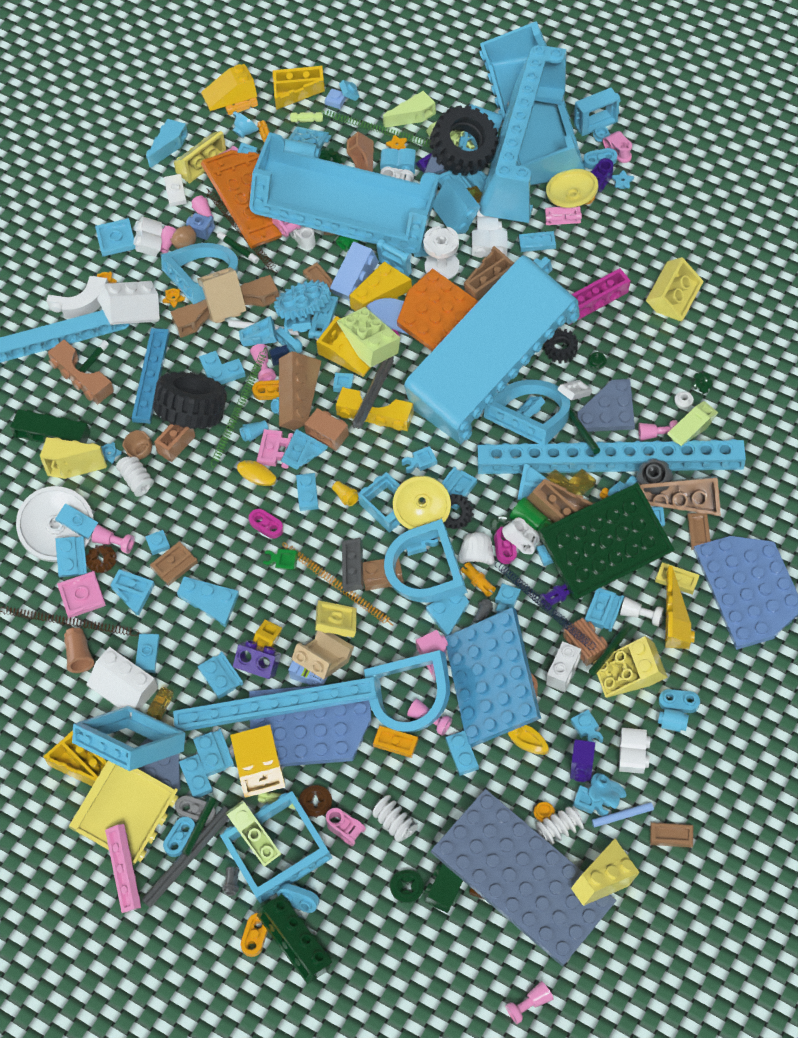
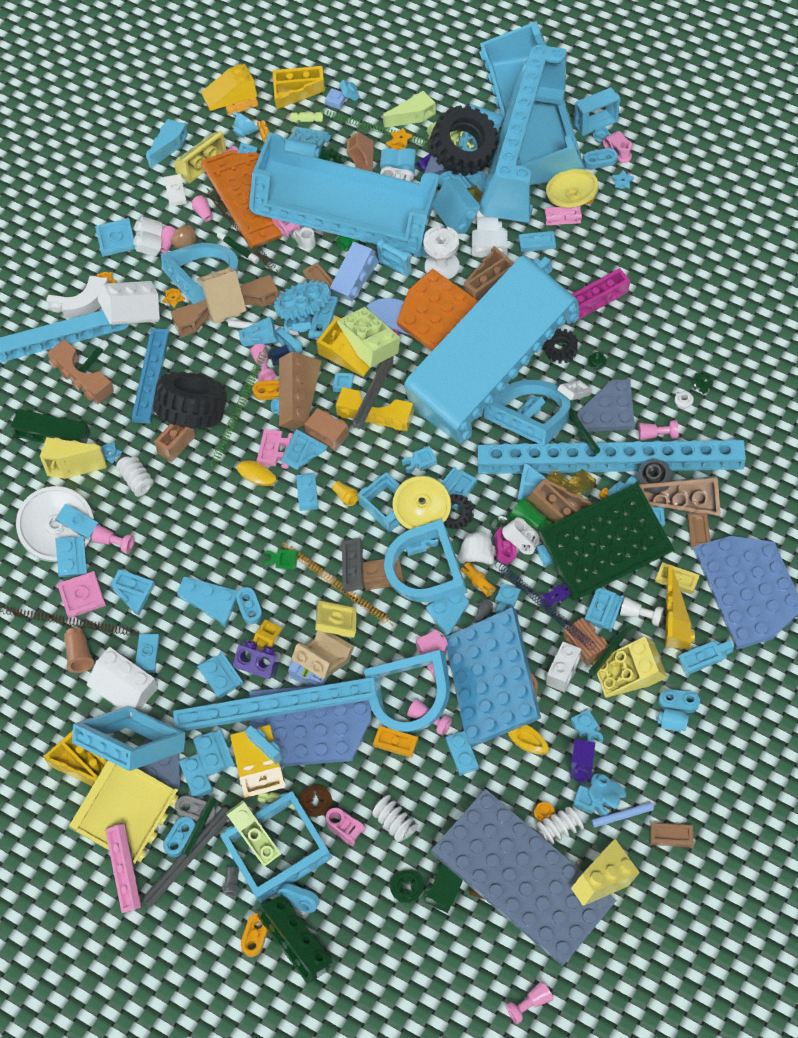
reddish brown gear [86,544,117,573] -> none
medium nougat hair [122,430,153,460] -> none
medium azure plate [145,530,170,556] -> none
clear yellow beam [146,687,173,721] -> none
medium nougat plate [150,541,198,586] -> none
medium blue brick [186,213,215,240] -> none
medium azure plate [199,351,246,385] -> none
medium azure cone [240,420,269,442] -> none
dark pink plate [249,509,283,539] -> none
yellow wedge [349,261,412,311] -> none
dark purple piece [591,158,613,192] -> none
white brick [619,728,650,774] -> none
light yellow slope [646,257,704,321] -> none
yellowish green slope [667,401,718,446] -> none
none -> medium azure plate [236,587,262,624]
none -> medium azure plate [245,725,282,765]
none -> light orange plate [391,128,413,146]
none -> medium azure hinge [678,640,734,676]

